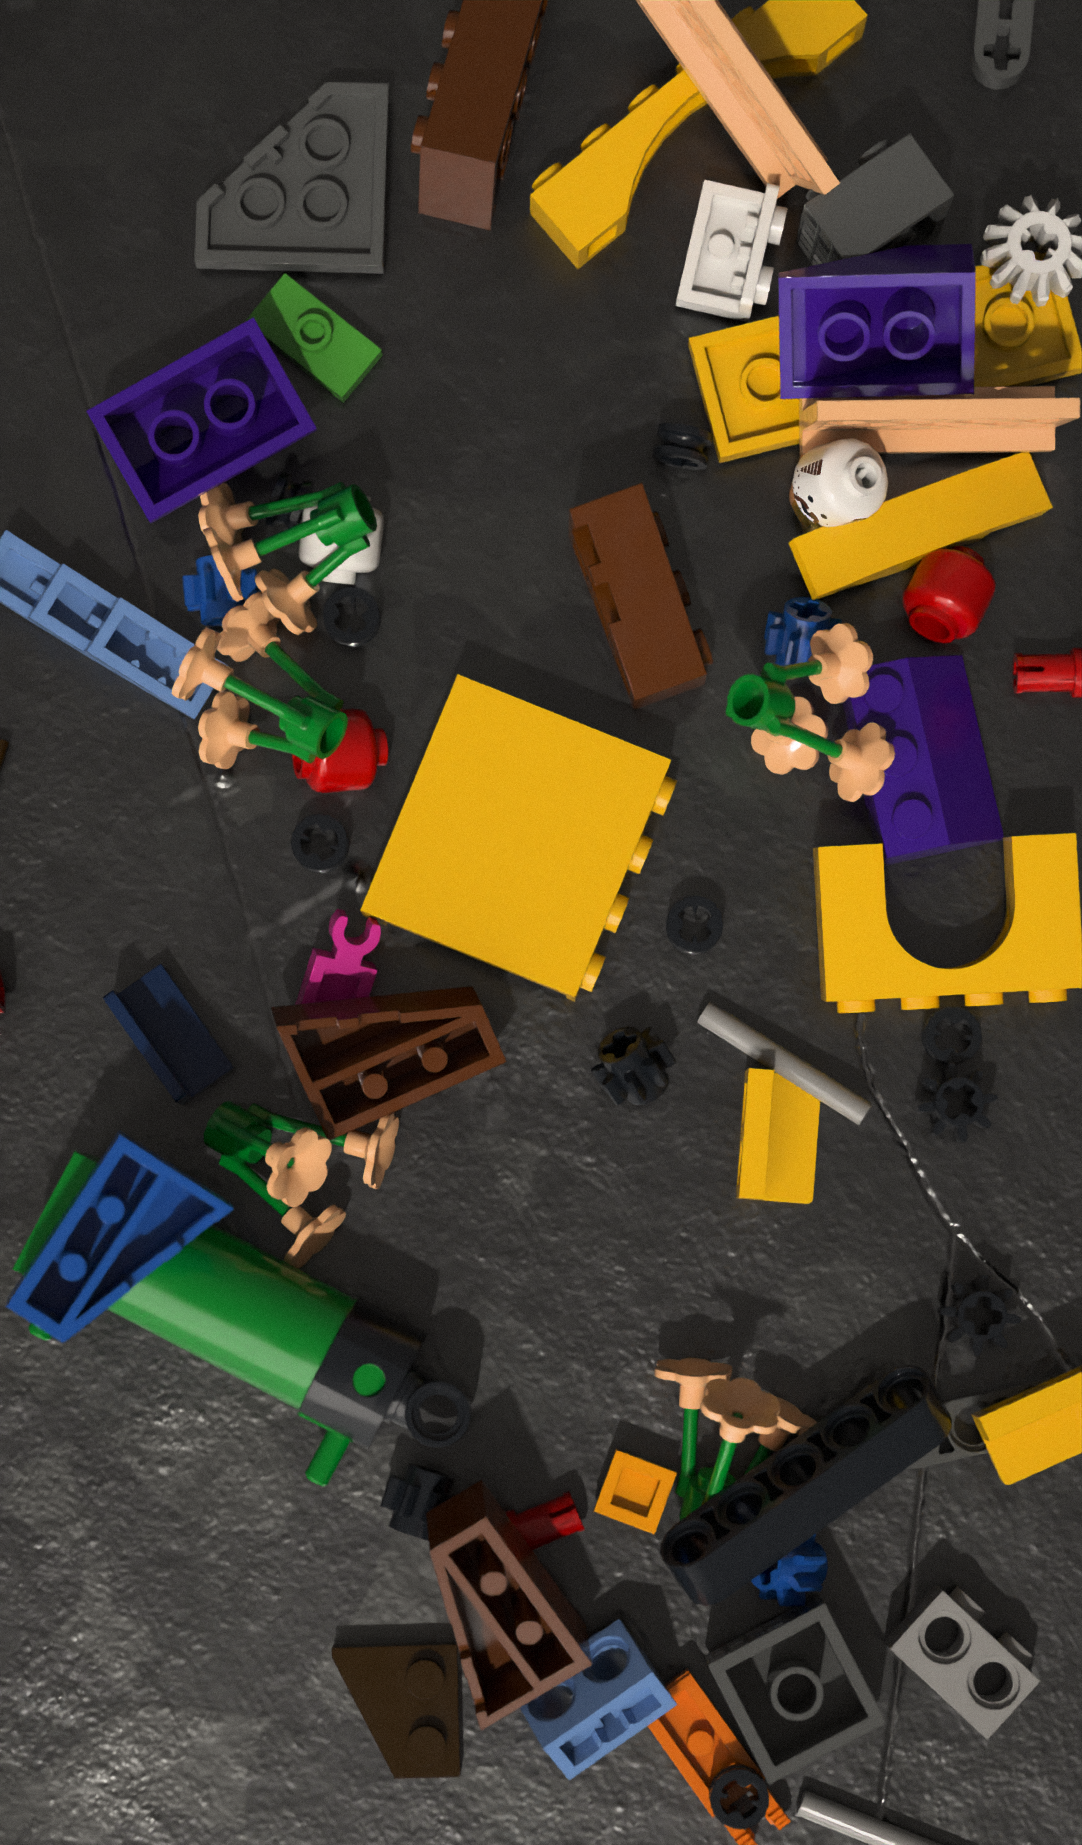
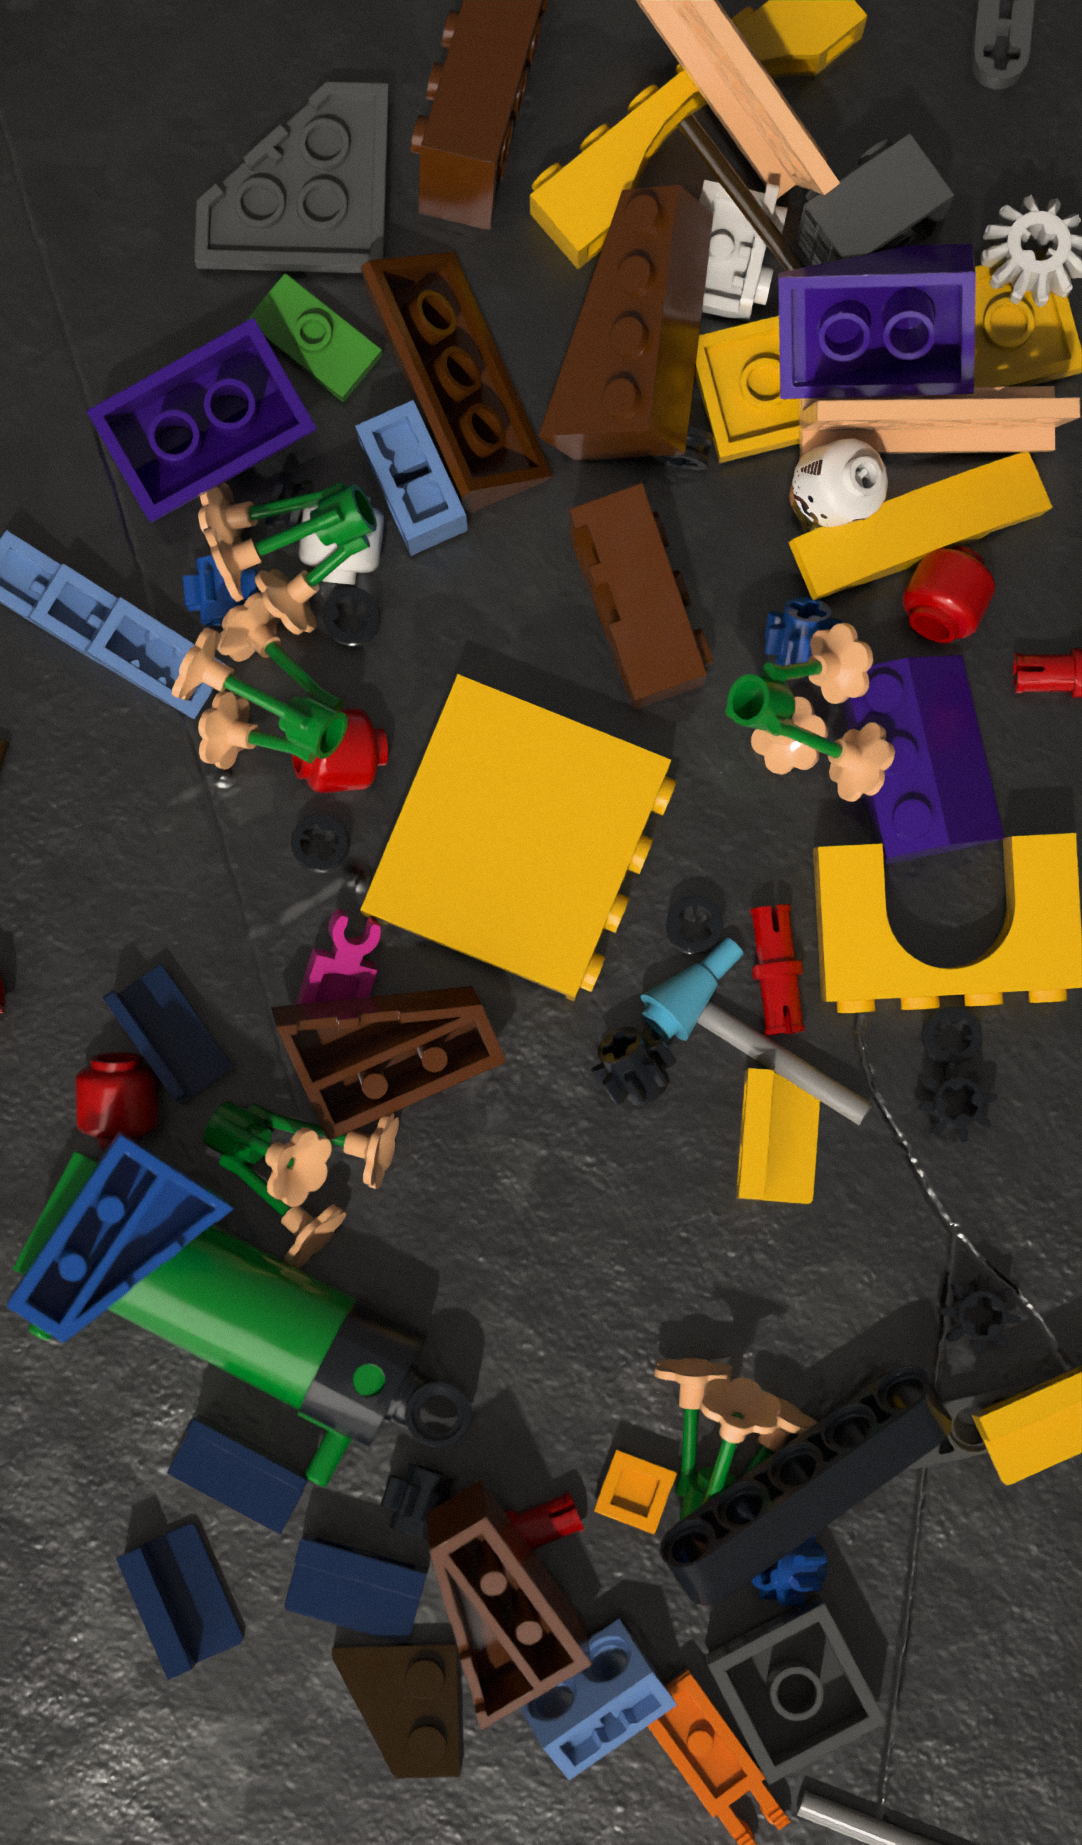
black bush [709,1764,769,1829] -> none
light grey brick [883,1584,1040,1740] -> none
none -> red head [75,1052,159,1149]
none -> dark blue panel [116,1523,244,1680]
none -> dark blue panel [167,1415,310,1535]
none -> dark blue panel [285,1533,429,1644]
none -> medium blue brick [355,400,468,556]
none -> reddish brown slope [361,252,553,515]
none -> reddish brown wedge [538,185,713,460]
none -> medium azure cone [641,937,743,1041]
none -> dark brown axle [677,113,806,271]
none -> red pin [750,904,806,1036]

